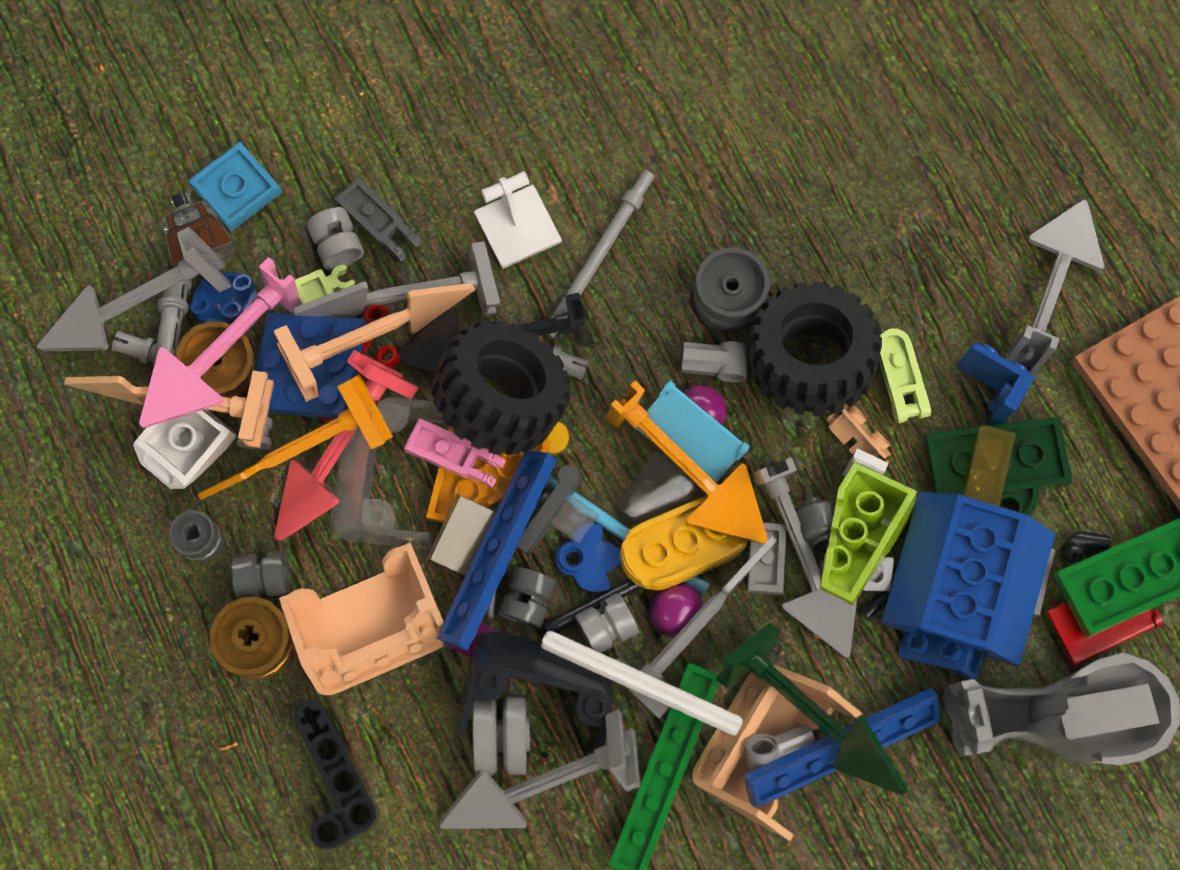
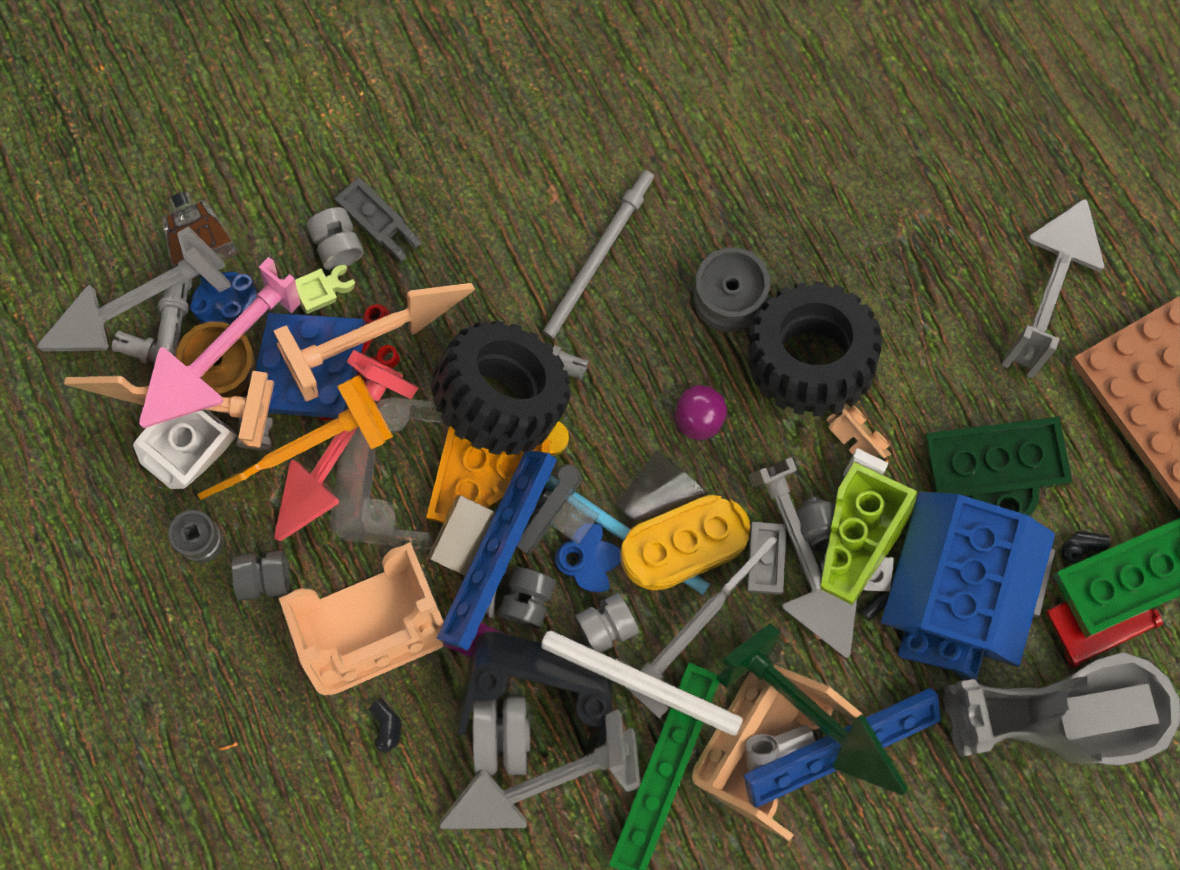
dark azure plate [188,142,282,232] -> none
pearl gold wheel [210,597,296,680] -> none
light grey piece [293,241,500,318] -> none
black beam [294,700,380,849] -> none
black piece [398,292,594,374] -> none
bright pink hinge [403,418,505,488] -> none
white plate [474,171,562,269] -> none
black bar [543,579,642,633] -> none
light orange piece [606,380,768,544] -> none
medium azure door [636,380,750,483] -> none
magenta hair [647,583,704,638] -> none
light grey piece [681,341,749,382] -> none
yellowish green plate [879,329,931,424] -> none
blue bracket [956,342,1035,425] -> none
clear yellow plate [963,425,1016,506] -> none
none -> black arm [368,698,402,753]

